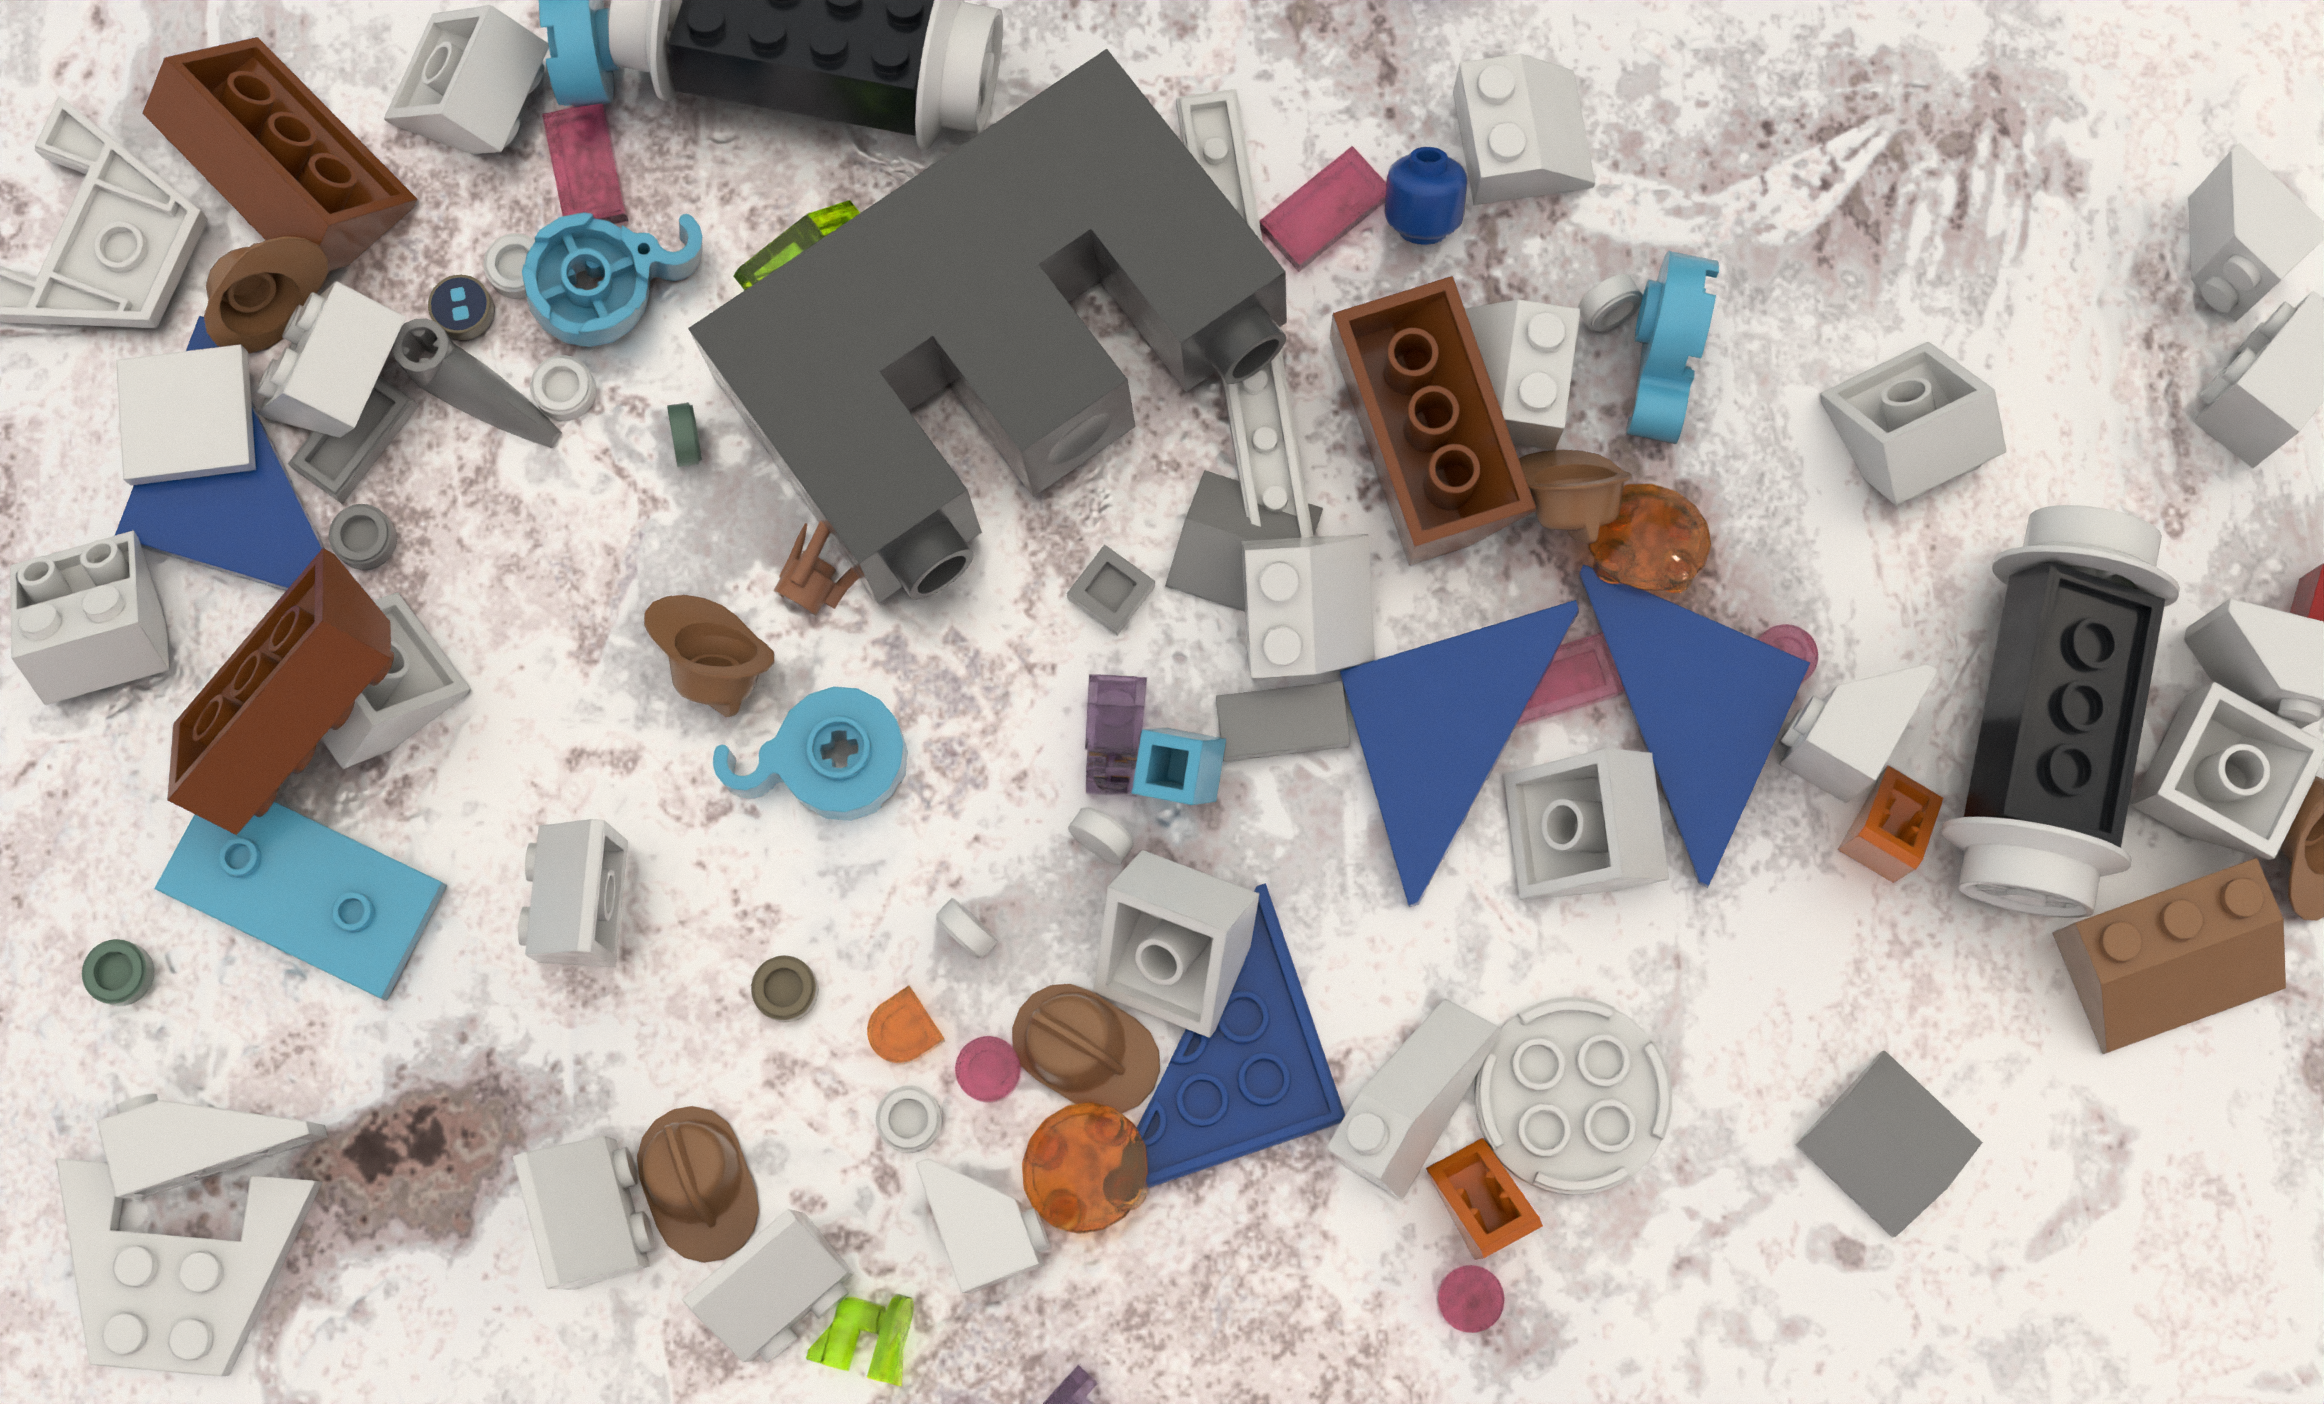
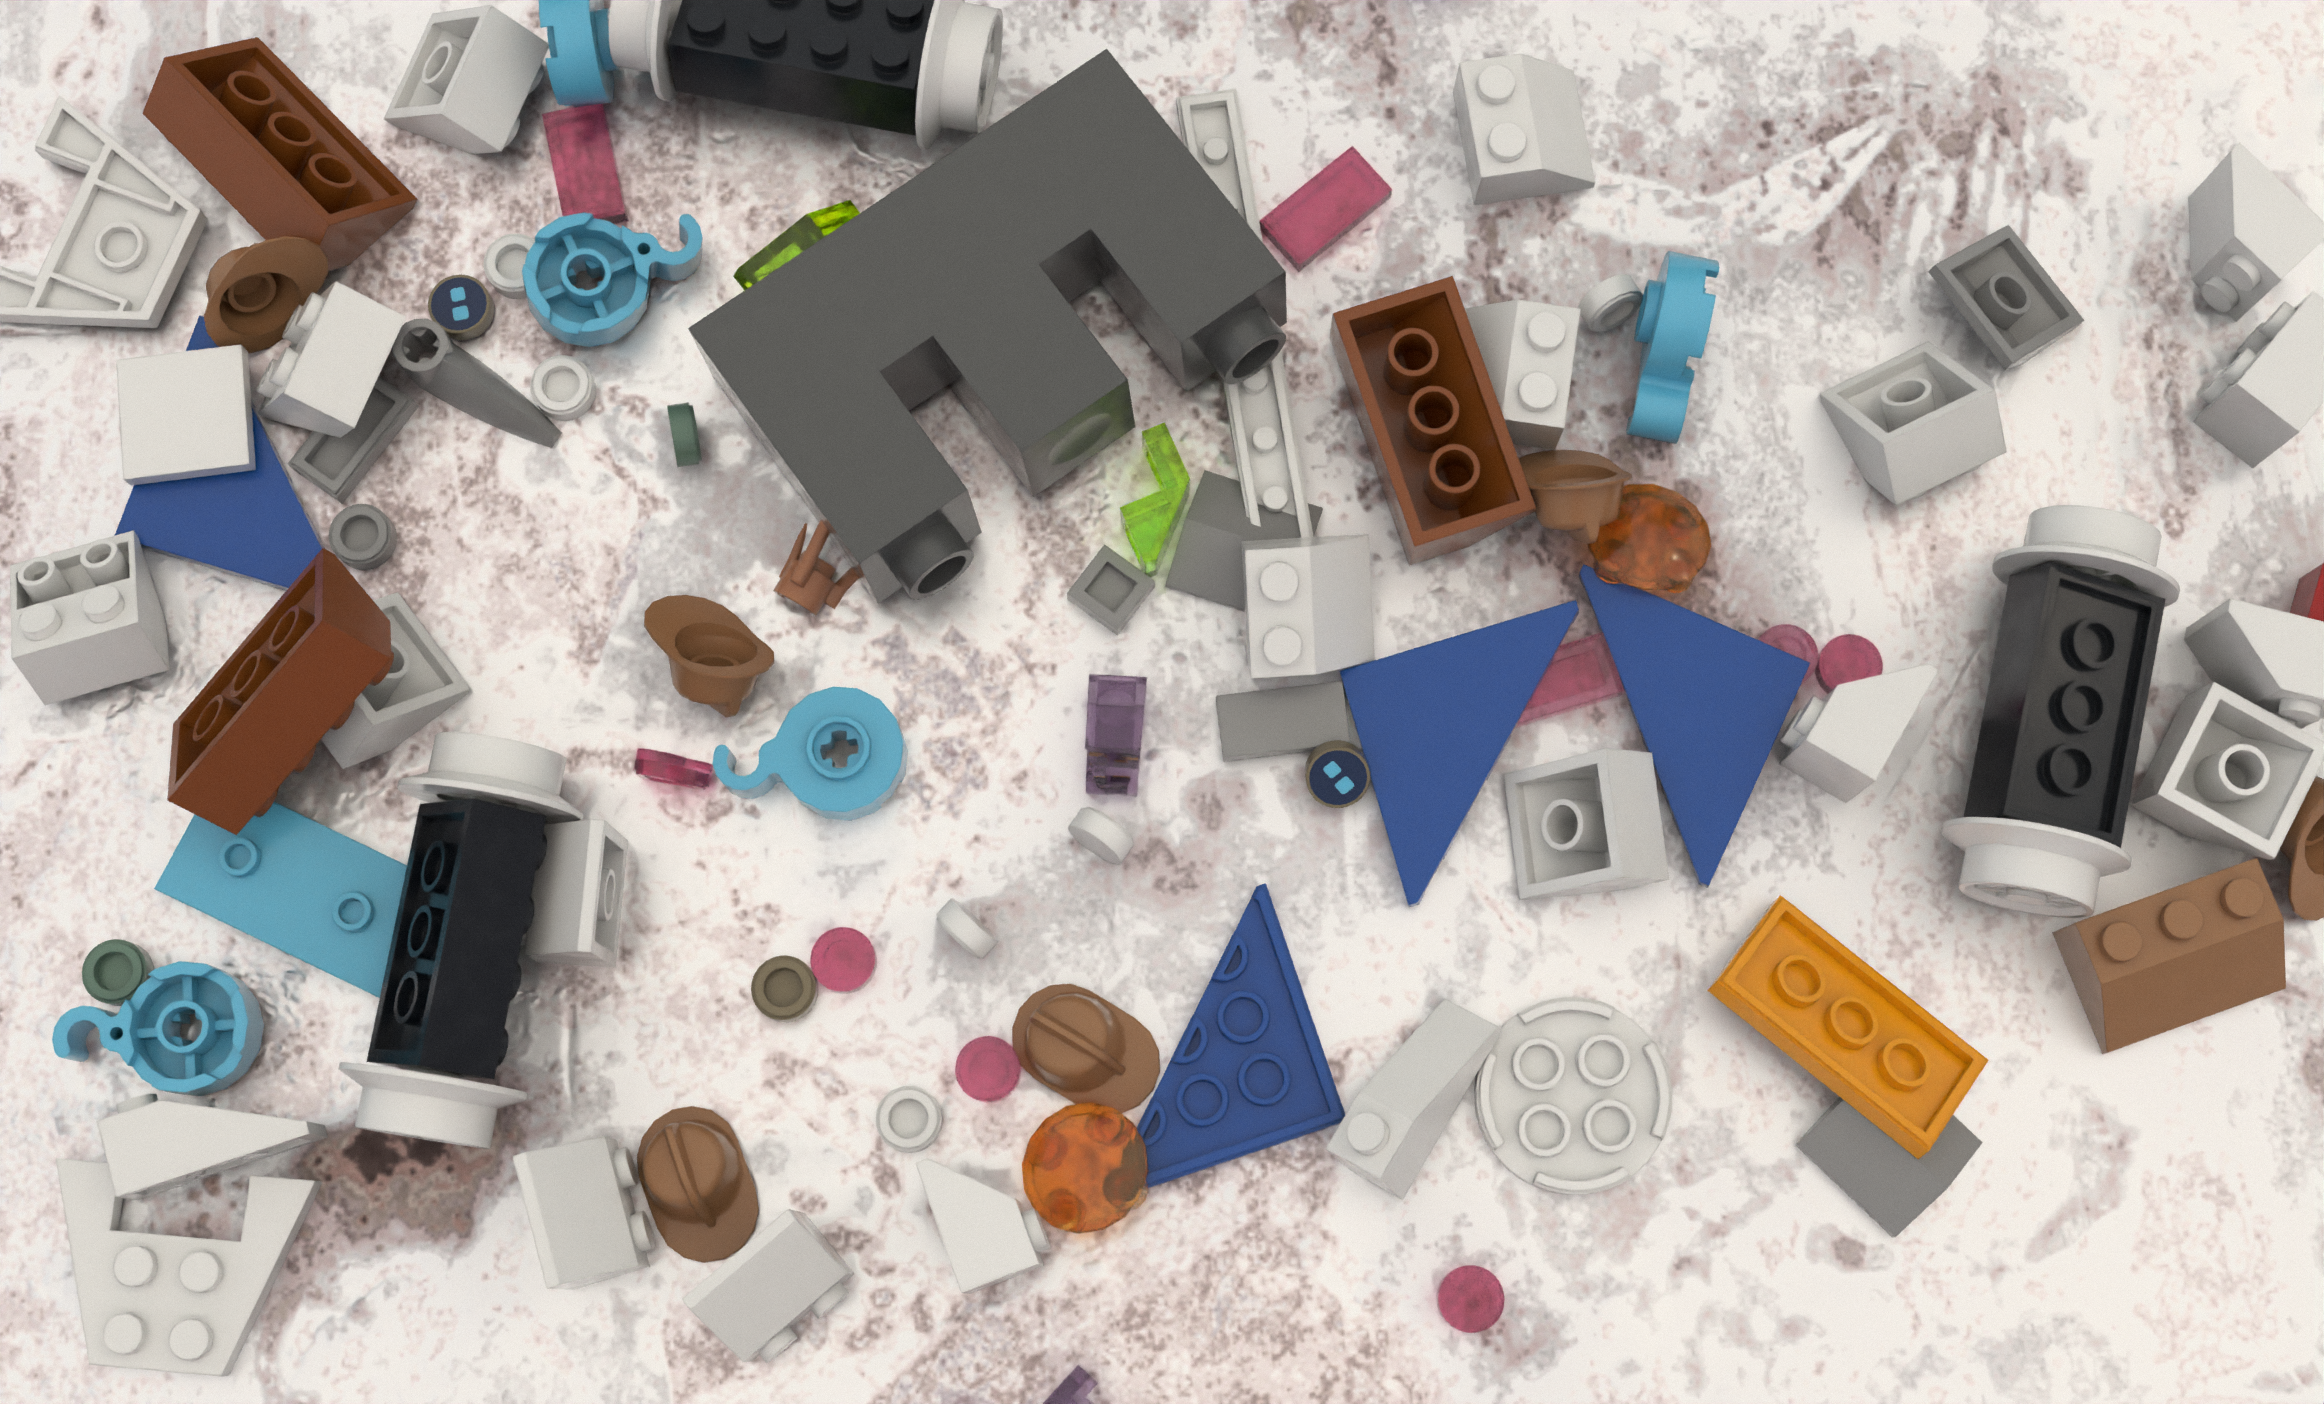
clear neon green piece [806,1294,914,1387] -> none
clear orange tile [867,985,946,1065] -> none
white slope [1093,850,1259,1038] -> none
medium azure brick [1132,728,1226,805] -> none
blue head [1384,147,1467,245] -> none
orange slope [1426,1138,1543,1260] -> none
orange slope [1837,765,1944,883] -> none
none -> medium azure piece [52,961,264,1096]
none -> black brick [338,732,583,1149]
none -> clear pink tile [633,748,713,790]
none -> clear pink tile [810,927,877,994]
none -> clear neon green slope [1120,422,1190,577]
none -> tile [1305,740,1370,808]
none -> light orange tile [1707,895,1988,1159]
none -> clear pink tile [1815,634,1883,694]
none -> light grey slope [1928,224,2085,370]

